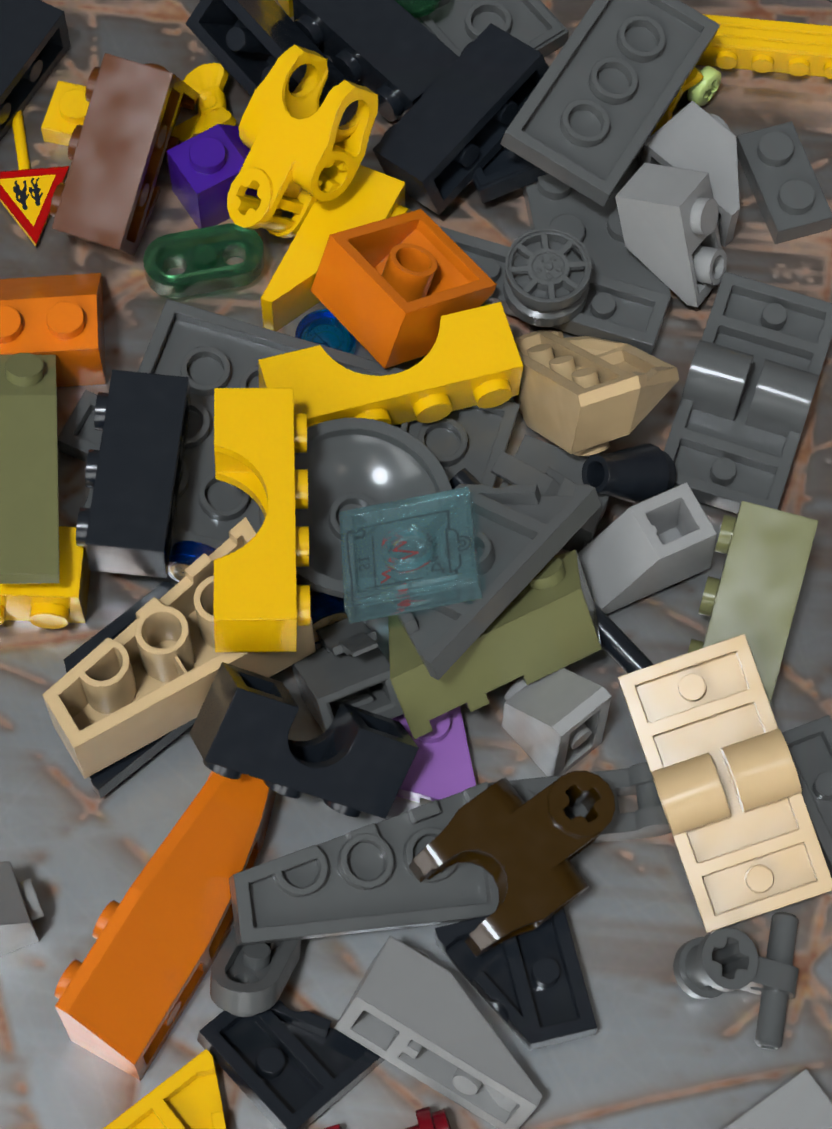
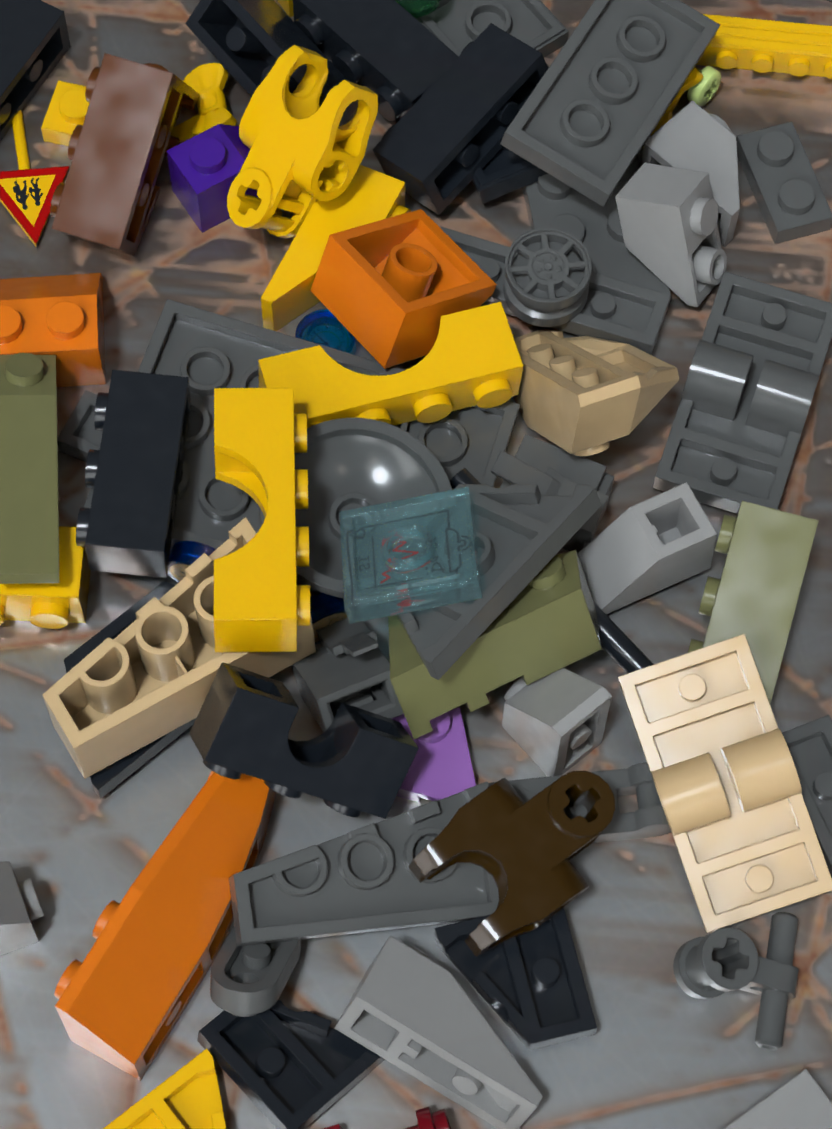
clear green plate [143,223,265,298] -> none
black cone [582,443,676,504] -> none

